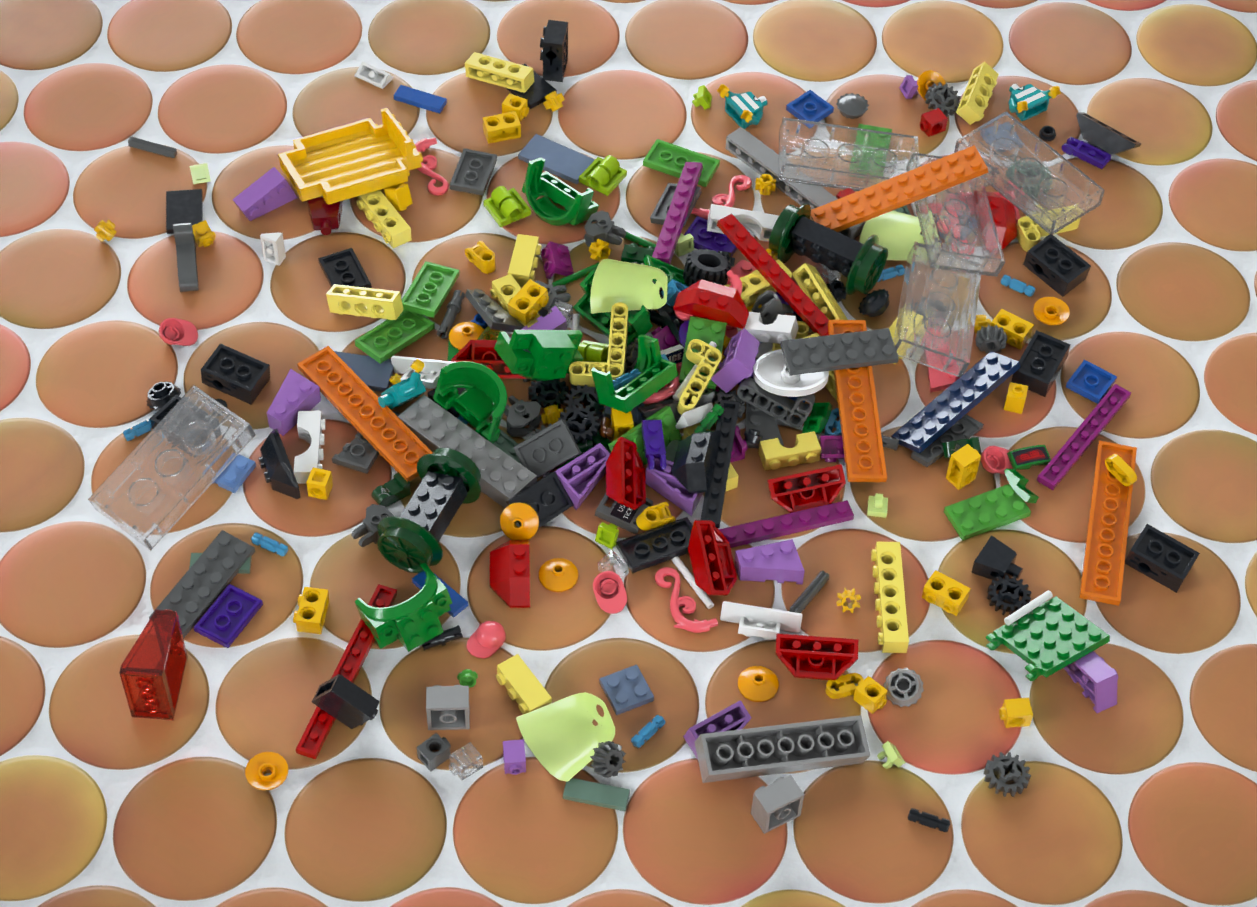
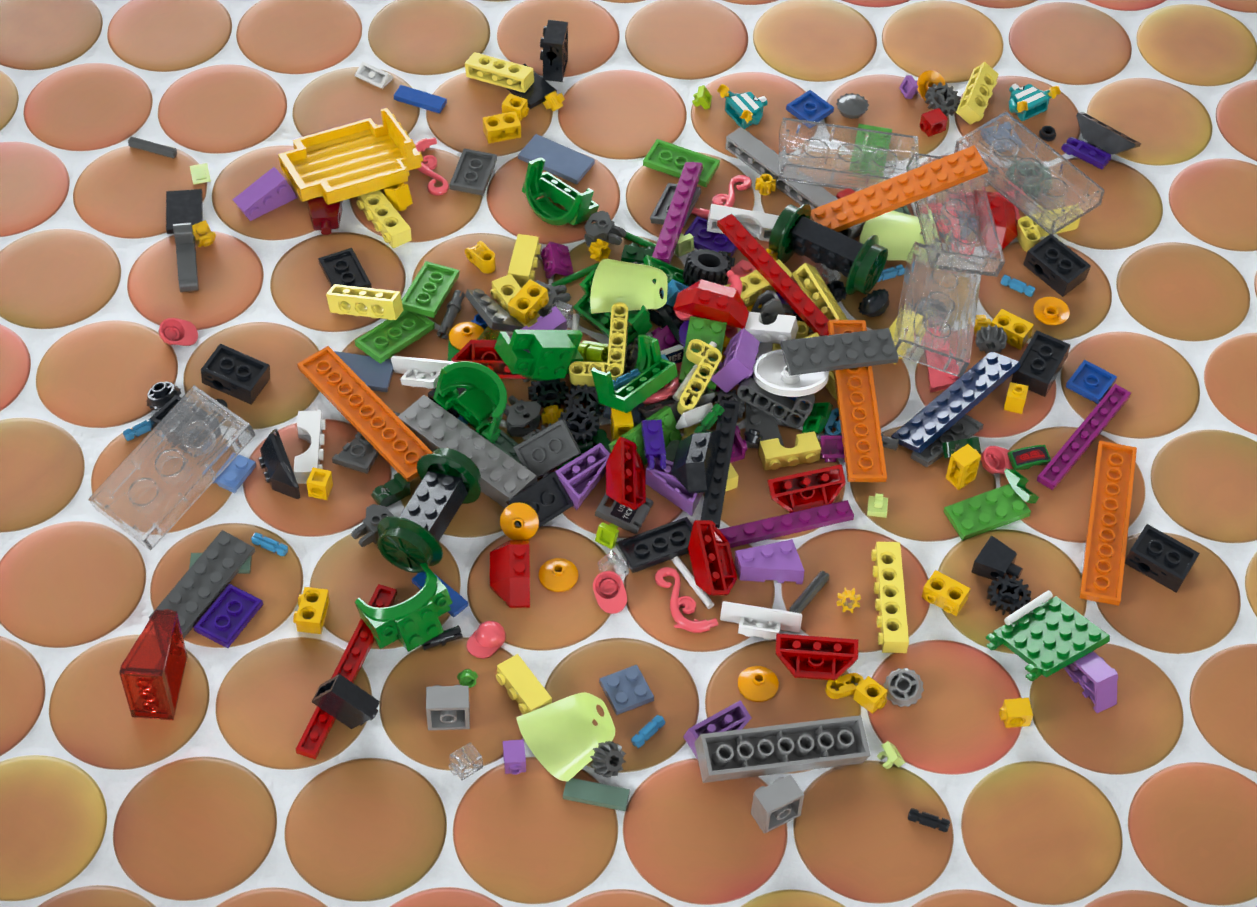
yellow gear [94,219,117,242] -> none
light orange dish [245,752,288,790] -> none
white slope [260,232,286,266] -> none
medium lavender wedge [267,369,321,436] -> none
teal torso [378,359,426,410] -> none
dark grey brick [417,733,451,771] -> none
lime plate [483,186,531,227] -> none
lime plate [579,155,627,196] -> none
reddish brown arm [599,417,614,438] -> none
yellow piece [636,502,676,531] -> none
dark grey gear [983,752,1031,797] -> none
yellow beam [1105,454,1137,487] -> none

